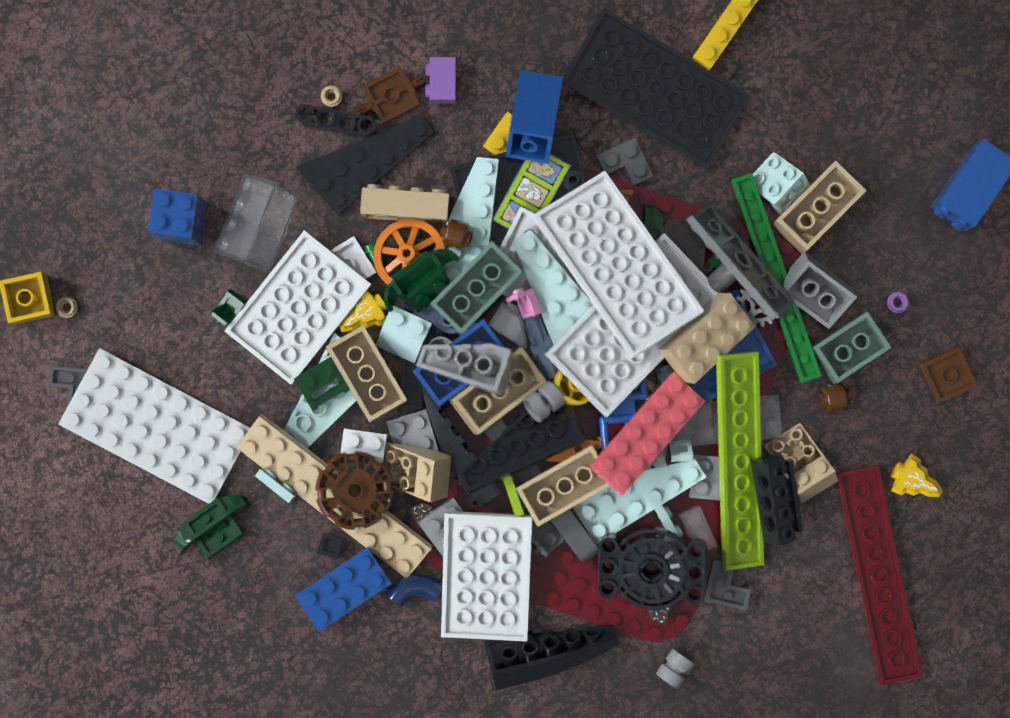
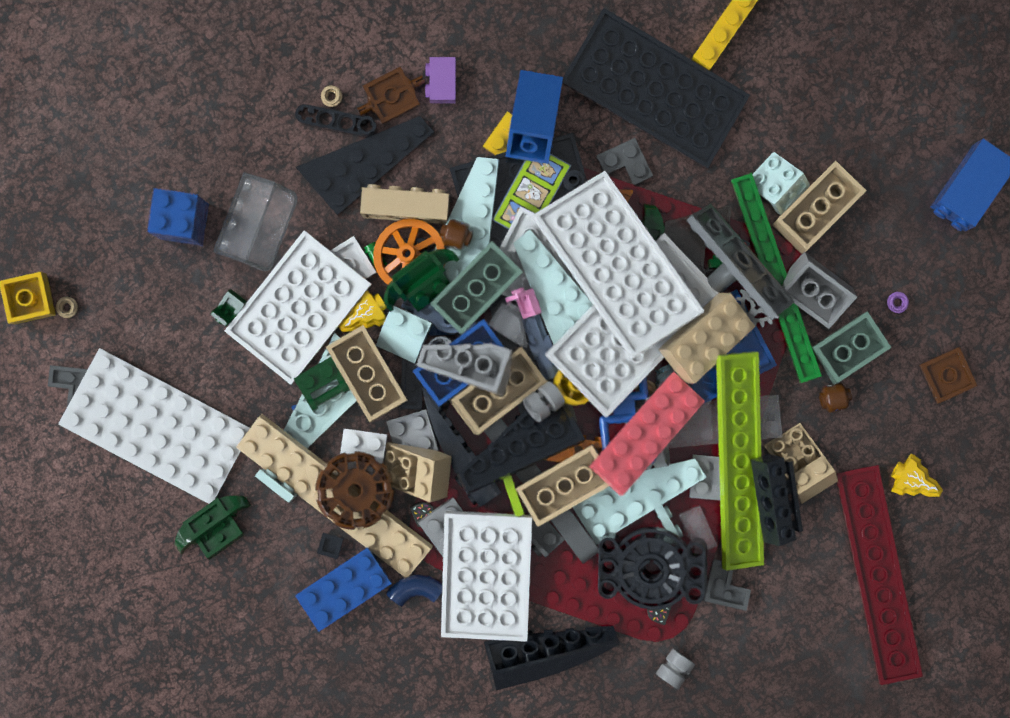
light aqua plate [669,439,693,462] -> none

